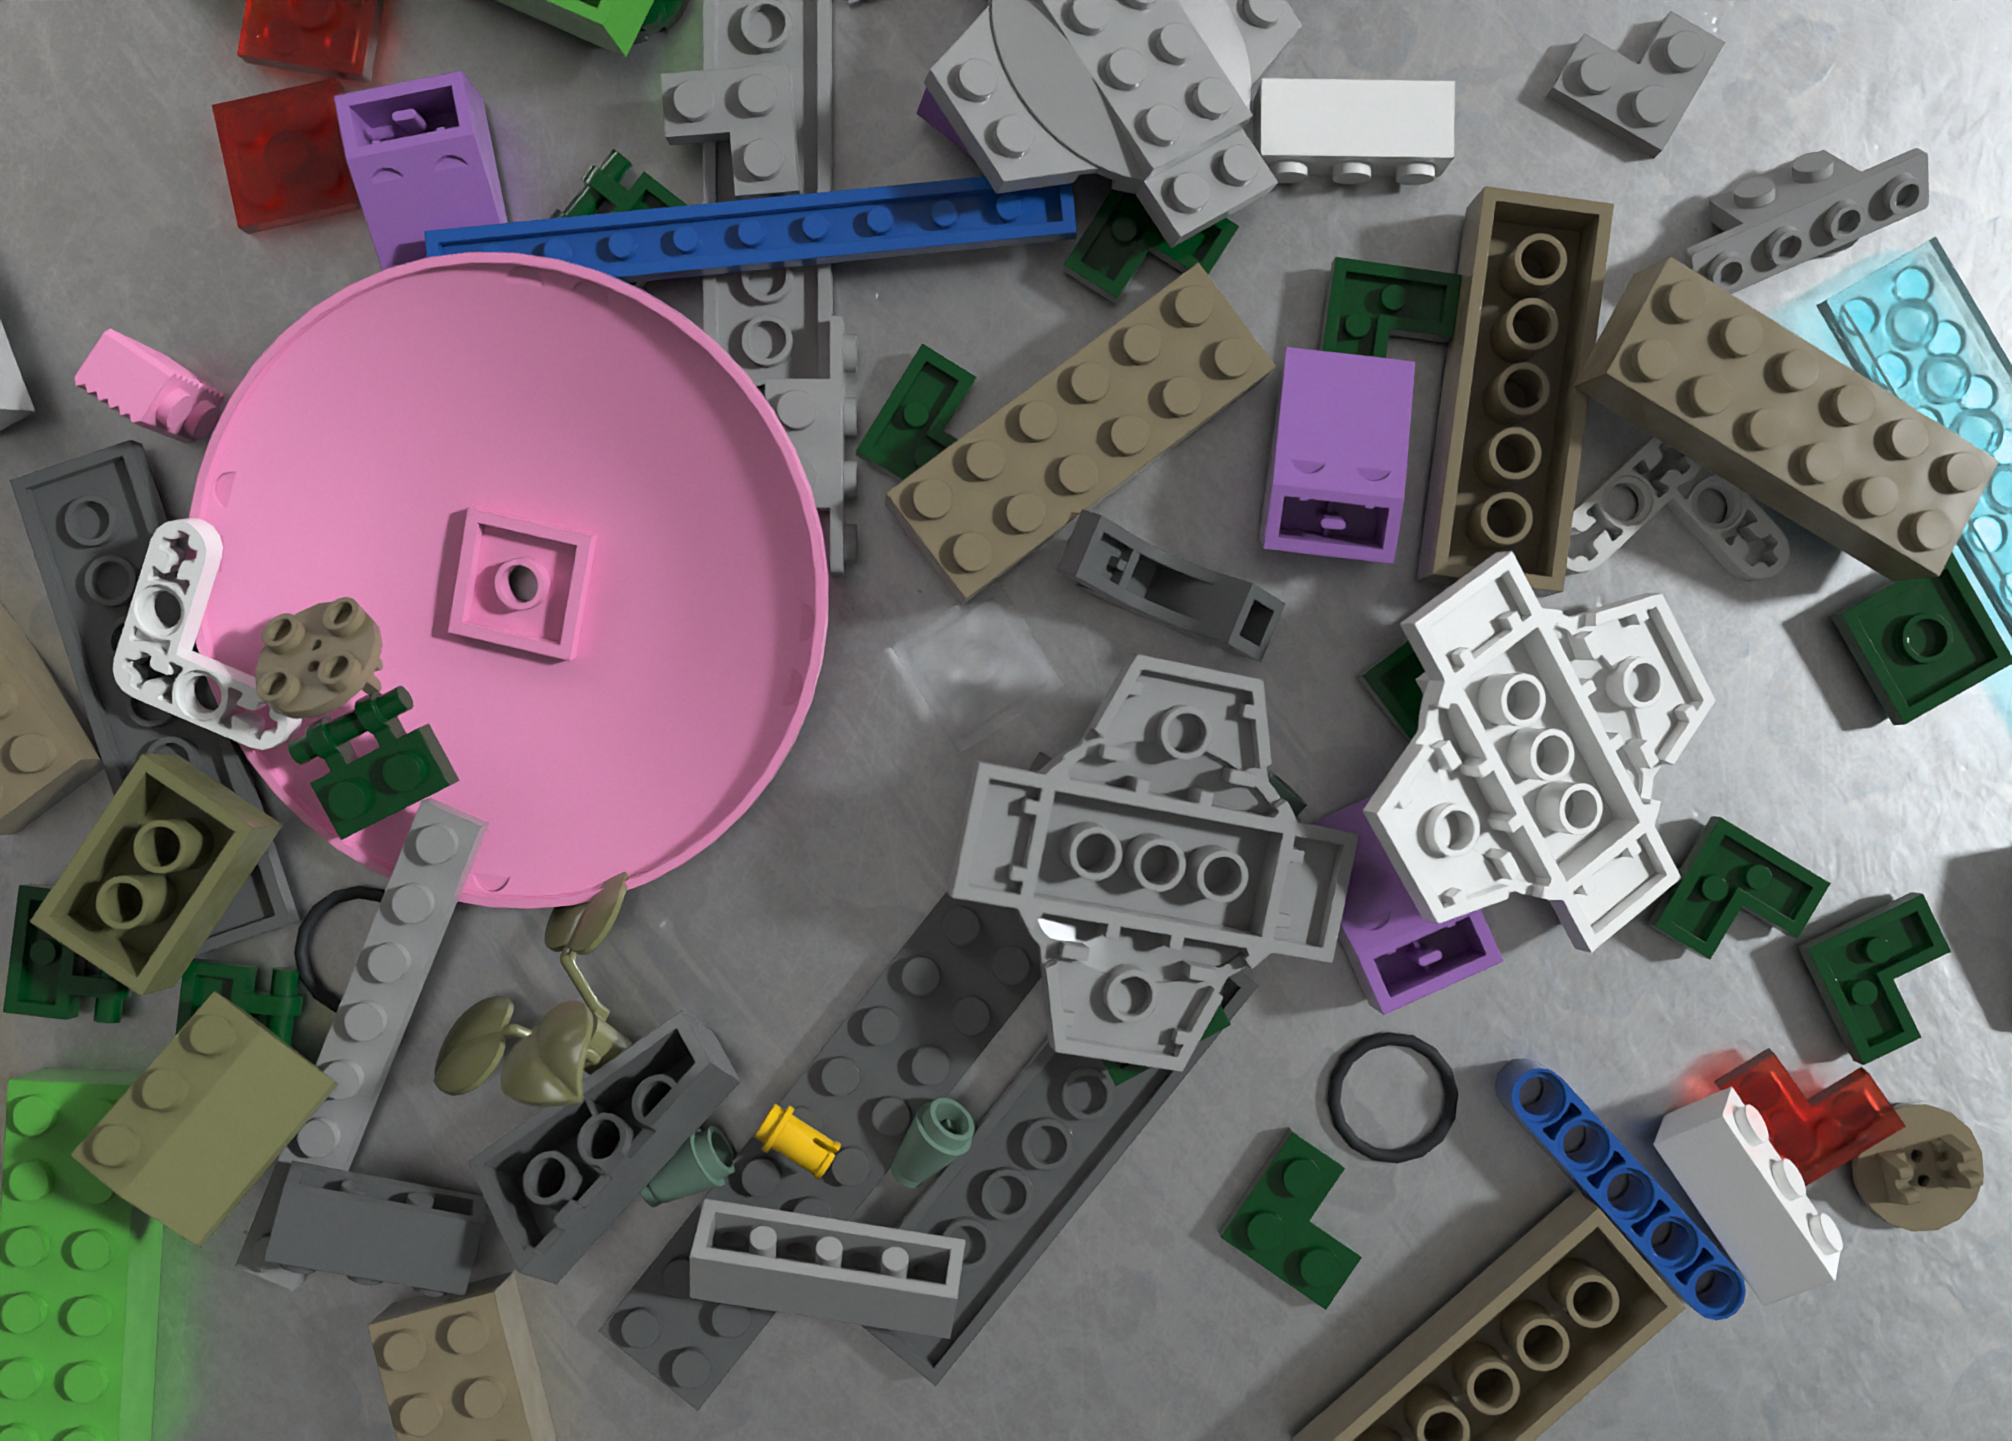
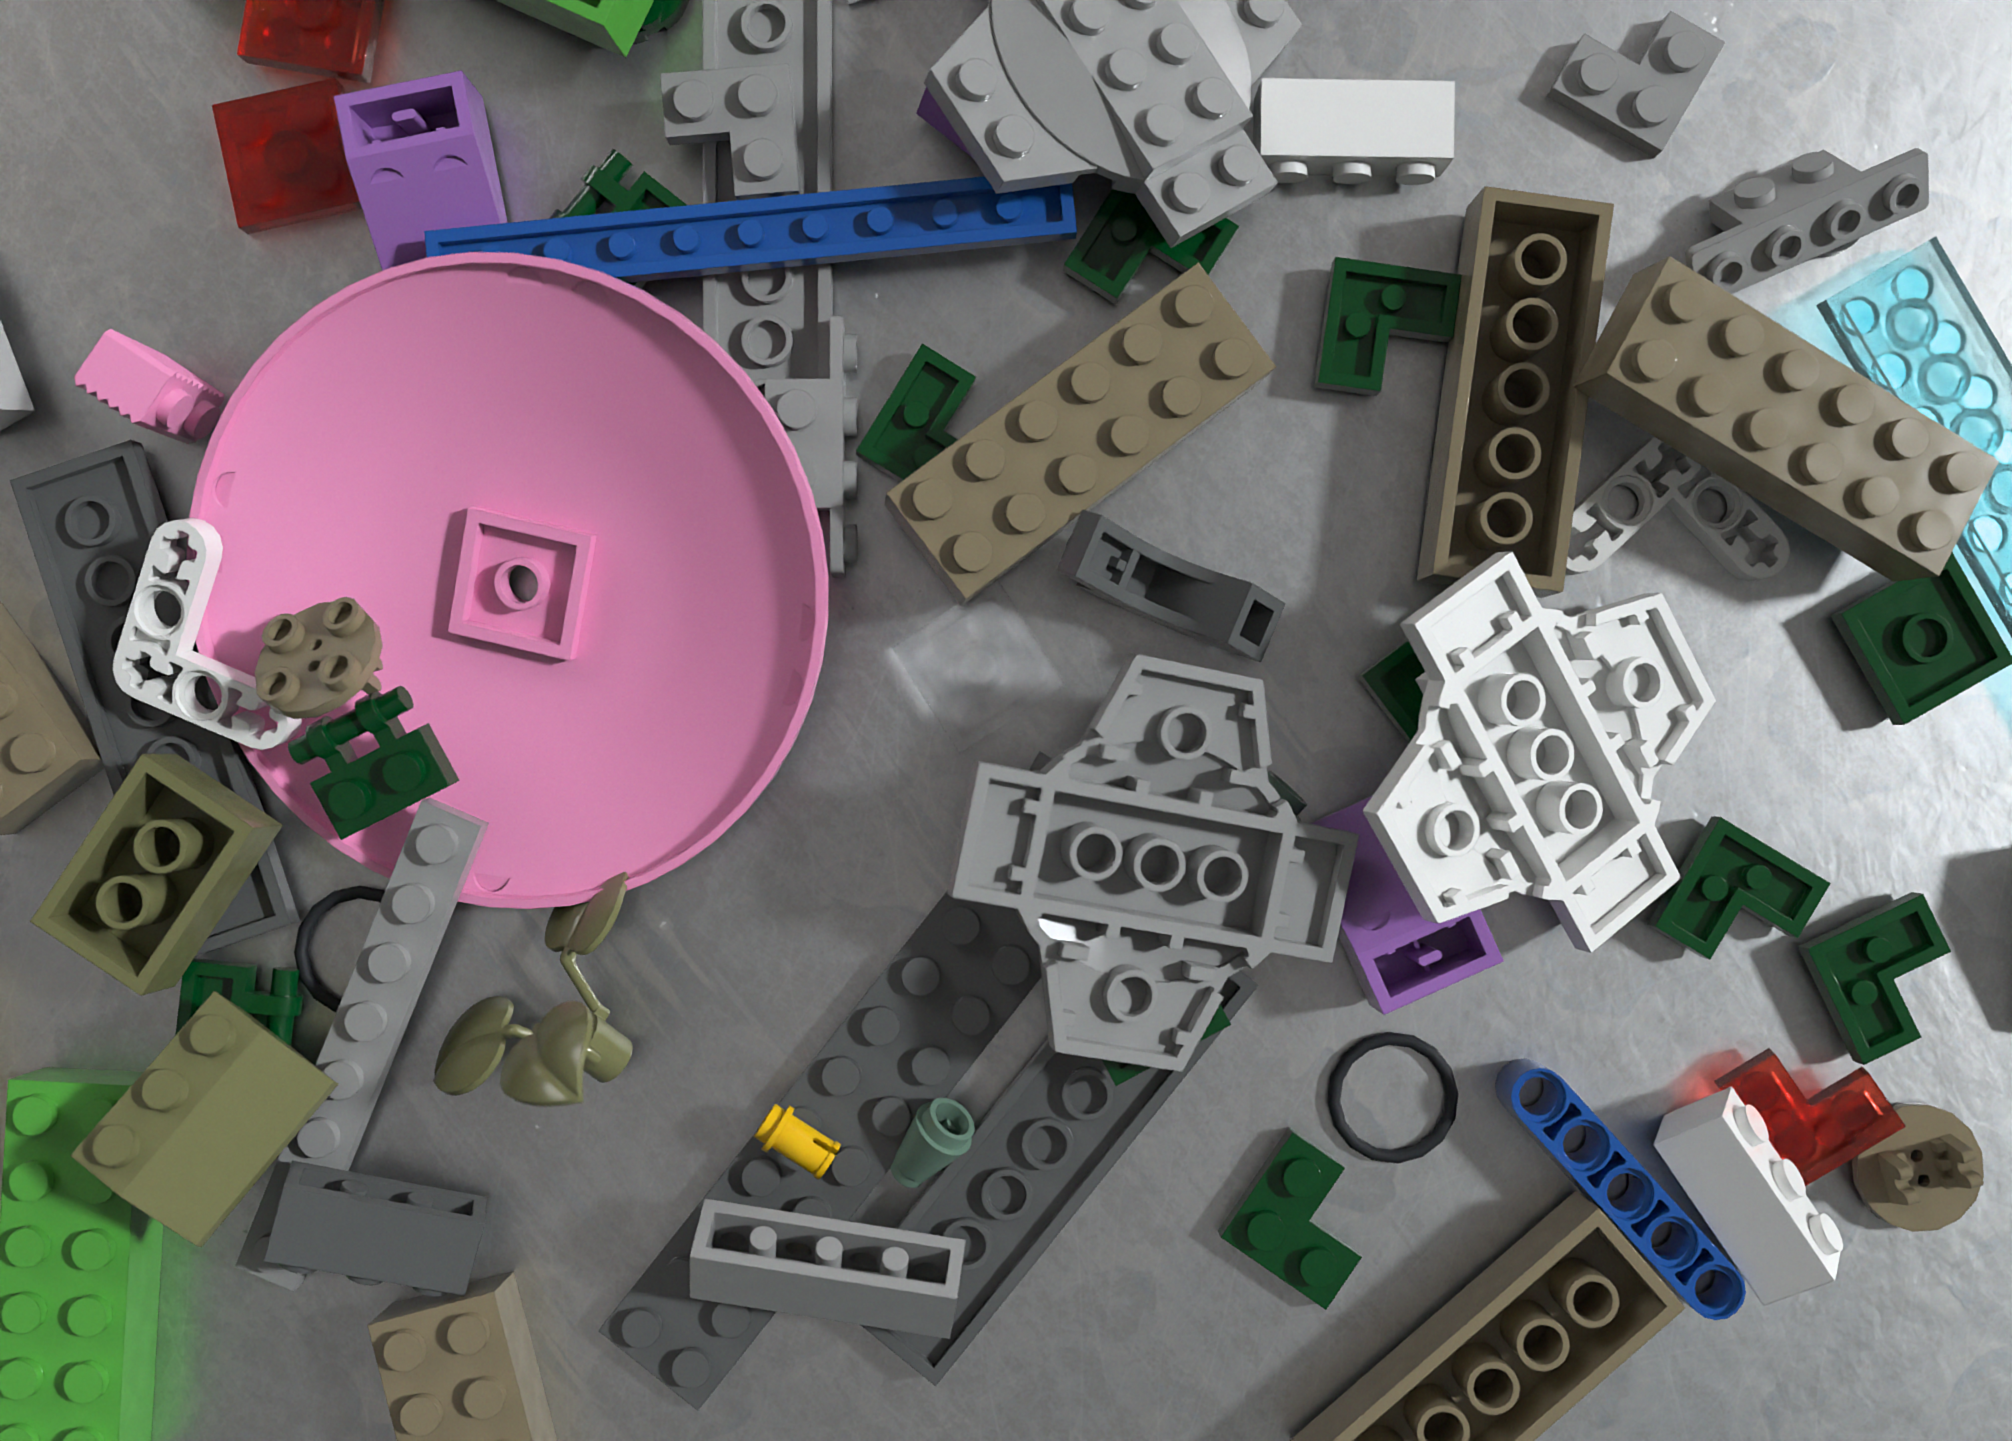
dark green plate [3,883,132,1023] -> none
dark grey wedge [468,1010,741,1285] -> none
sand green cone [640,1126,736,1207] -> none
medium lavender slope [1259,347,1415,564] -> none

